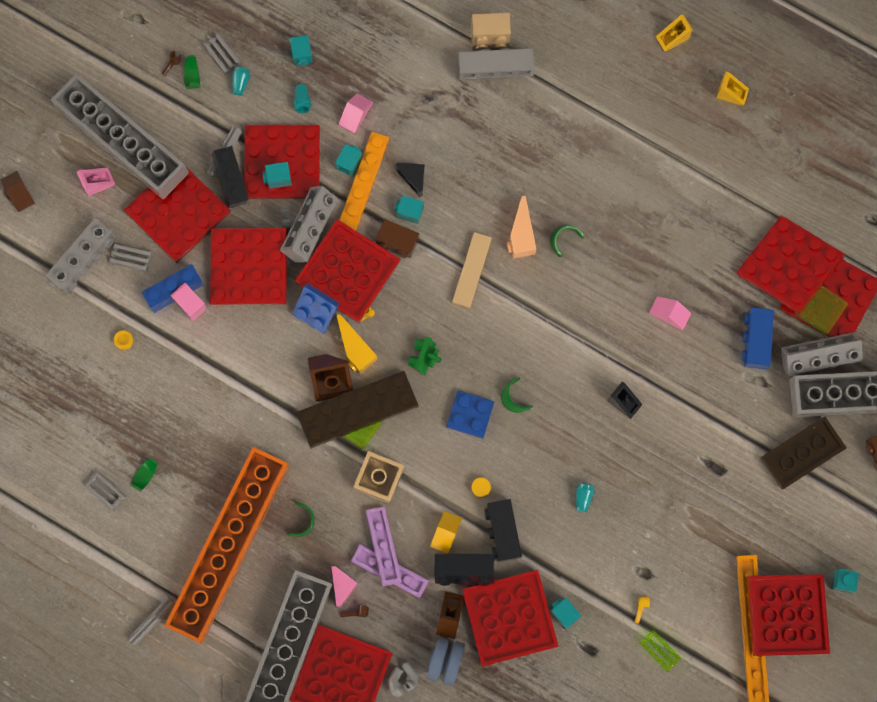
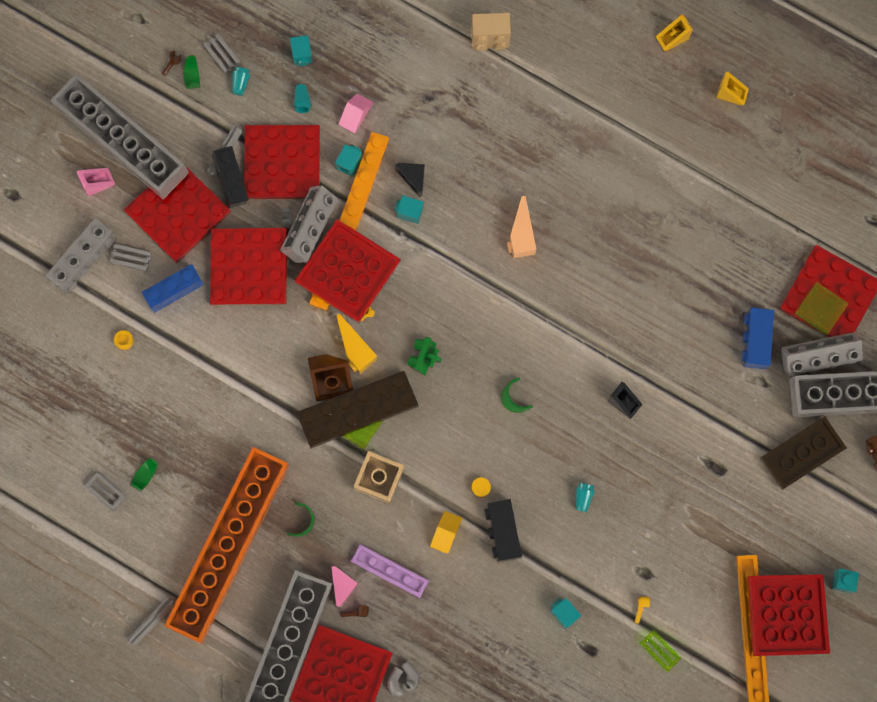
reddish brown slope [1,171,35,212] -> none
bright pink slope [170,283,207,321] -> none
teal brick [263,162,292,189] -> none
blue plate [292,283,340,334] -> none
lavender tile [365,506,402,587] -> none
reddish brown brick [375,219,419,258] -> none
sand blue wheel [426,636,465,686] -> none
black brick [434,554,495,586] -> none
reddish brown slope [436,591,464,639] -> none
blue plate [446,391,495,439] -> none
tan tile [452,232,492,309] -> none
light grey brick [458,47,535,80] -> none
red plate [462,570,559,667] -> none
green helmet [550,226,585,257] -> none
bright pink slope [649,296,691,331] -> none
red plate [737,215,845,314] -> none

